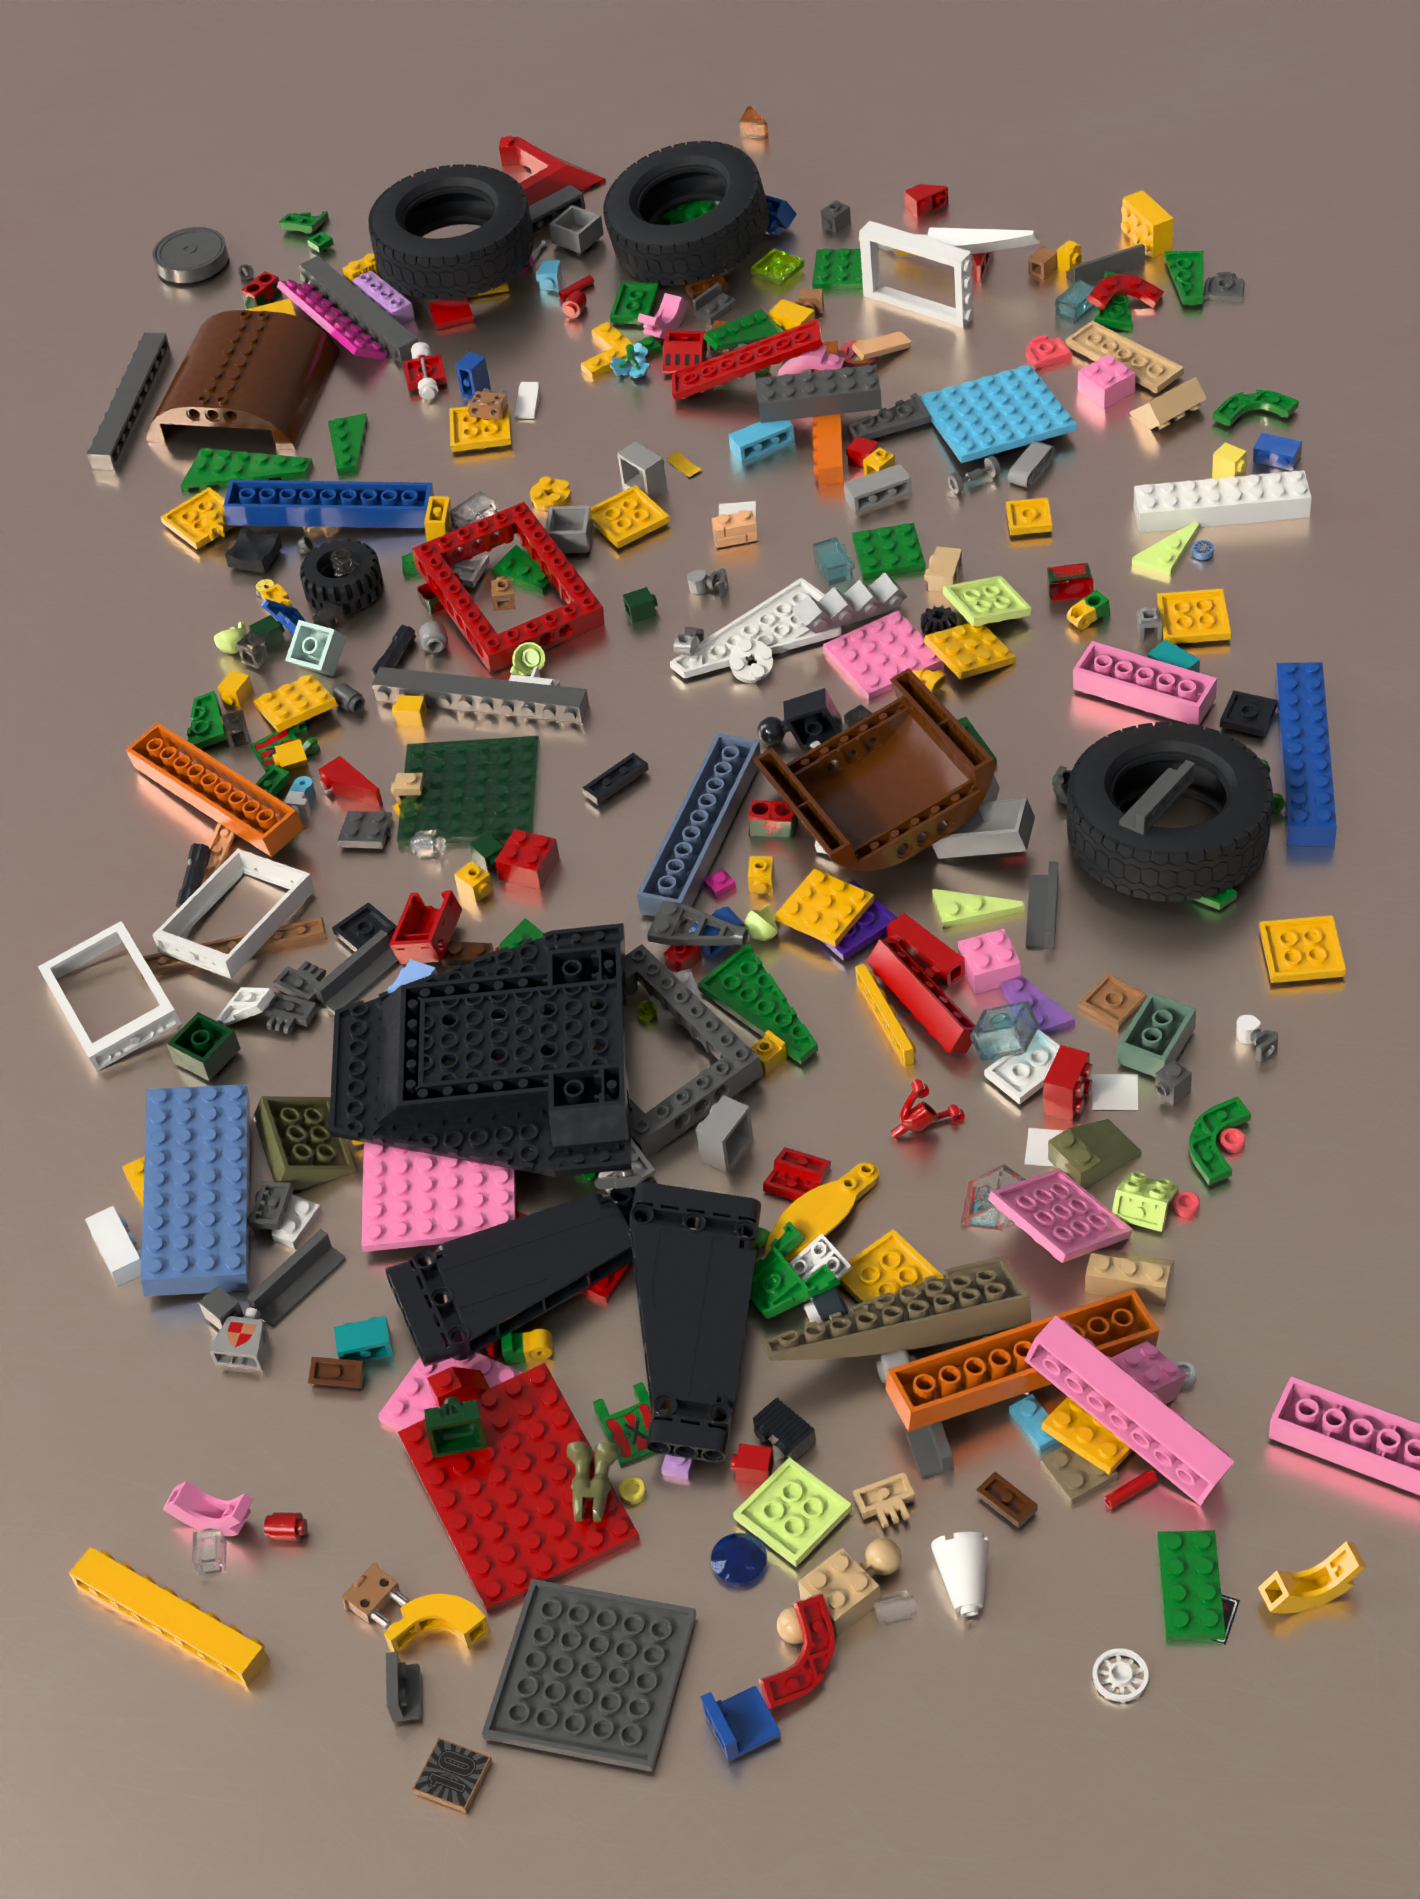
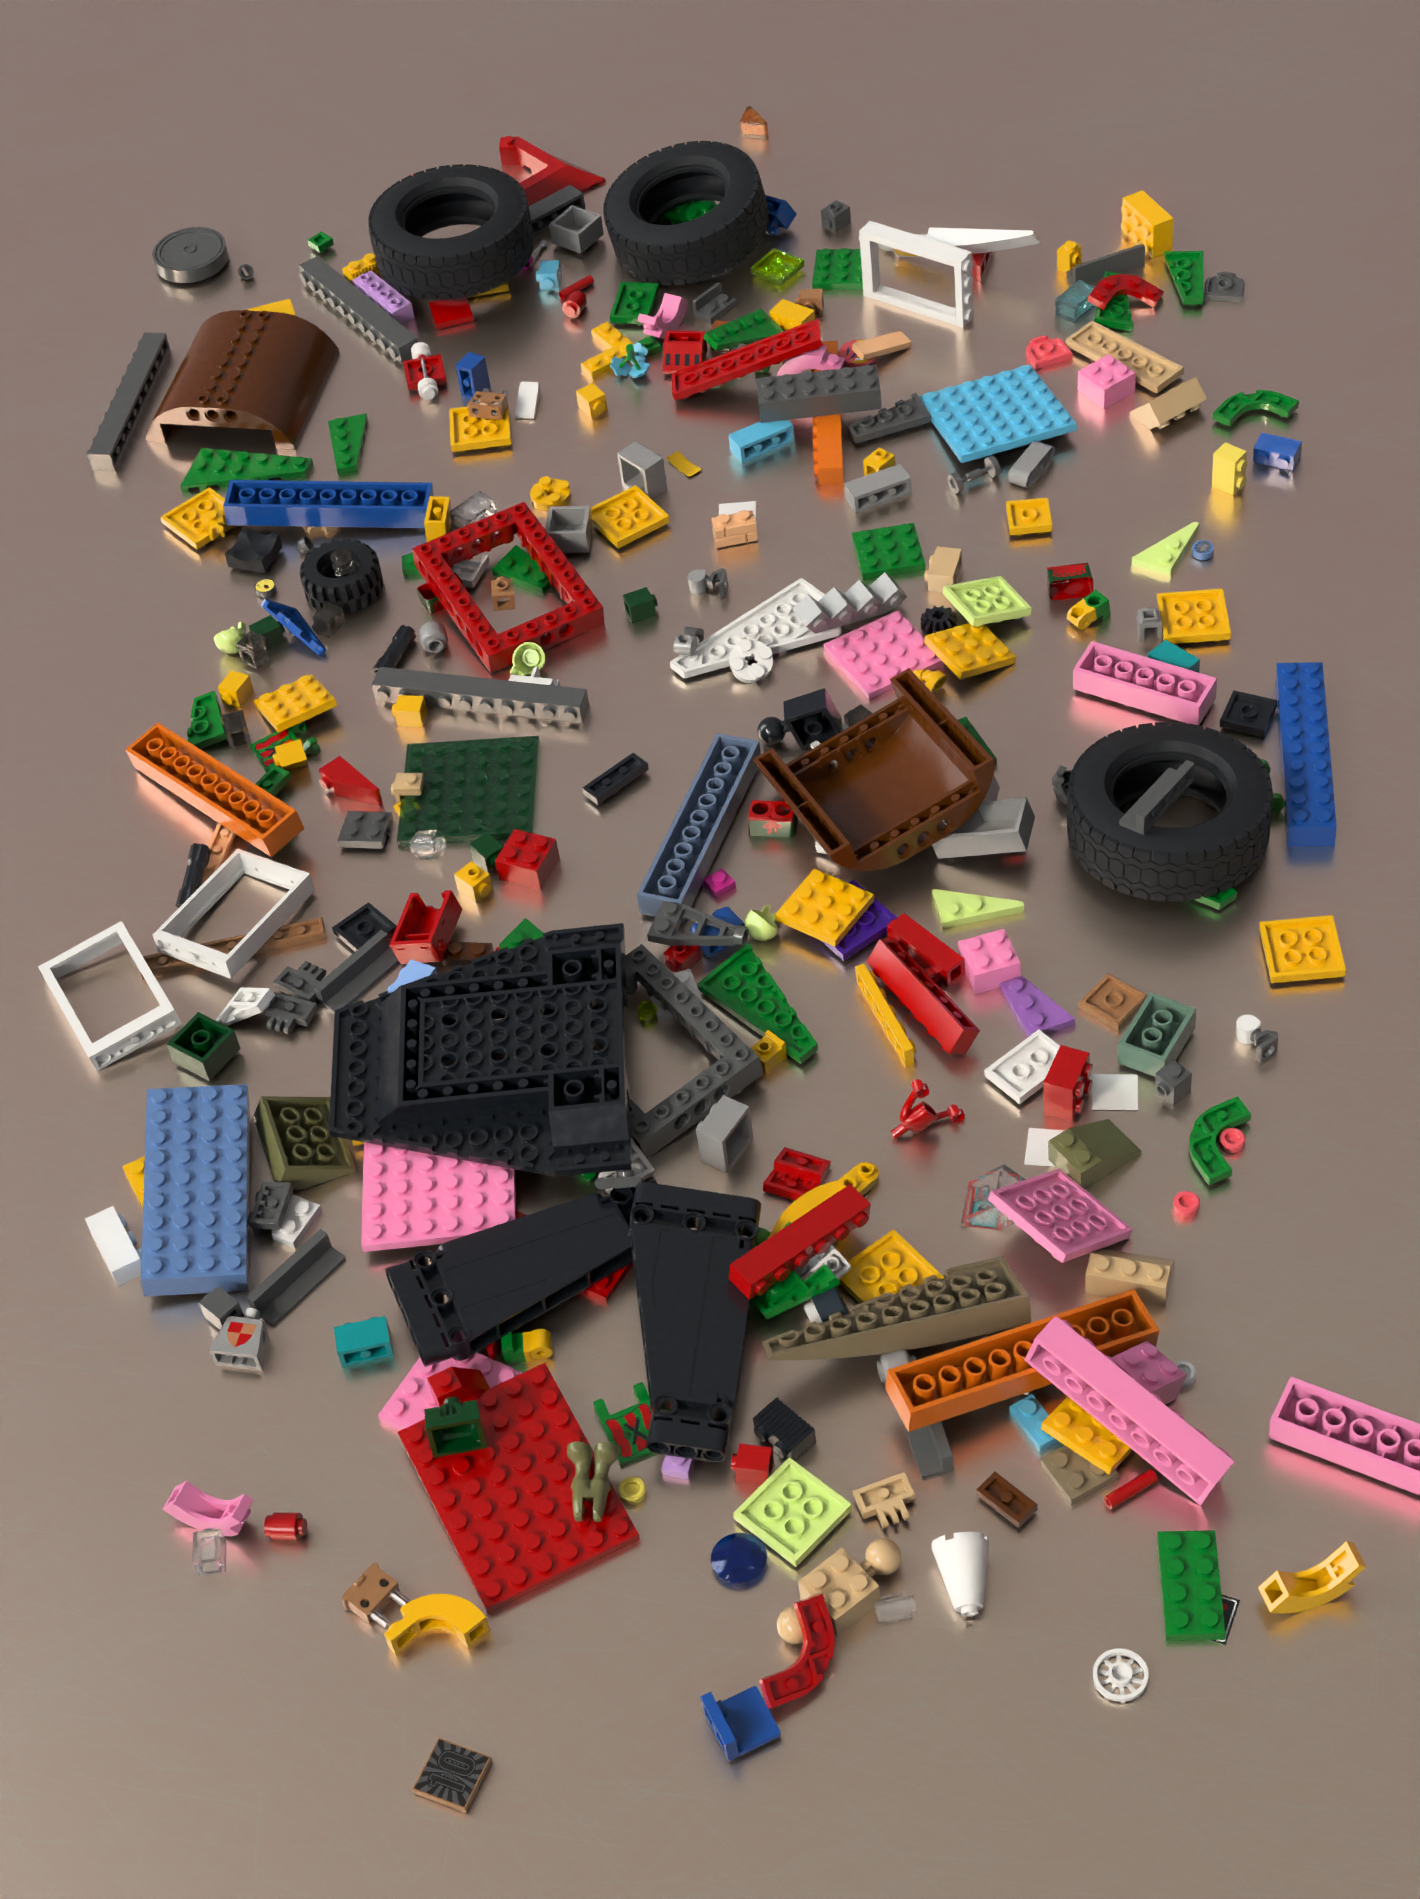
yellow brick [69,1547,268,1688] -> none
red piece [241,271,282,309] -> none
yellow plate [260,583,293,607] -> none
dark pink plate [277,280,387,360] -> none
green wing [279,211,329,234] -> none
leg [284,776,316,819] -> none
light aqua brick [285,620,347,677] -> none
reddish brown plate [308,1357,366,1389] -> none
dark grey brick [333,684,365,713] -> none
dark grey bracket [386,1652,422,1722] -> none
dark grey plate [482,1579,696,1772] -> none
reddish brown plate [685,274,728,301] -> none
yellow brick [748,856,775,893] -> none
clear light blue brick [813,537,855,586] -> none
red brick [846,437,879,469] -> none
red slope [904,184,949,217] -> none
clear light blue brick [970,1001,1039,1061] -> none
dark grey panel [1026,861,1059,949] -> none
medium nougat brick [1028,246,1057,279] -> none
yellowish green bracket [1112,1172,1179,1232] -> none
white brick [1134,470,1311,533] -> none
none -> yellow brick [576,383,608,418]
none -> red brick [729,1184,871,1300]

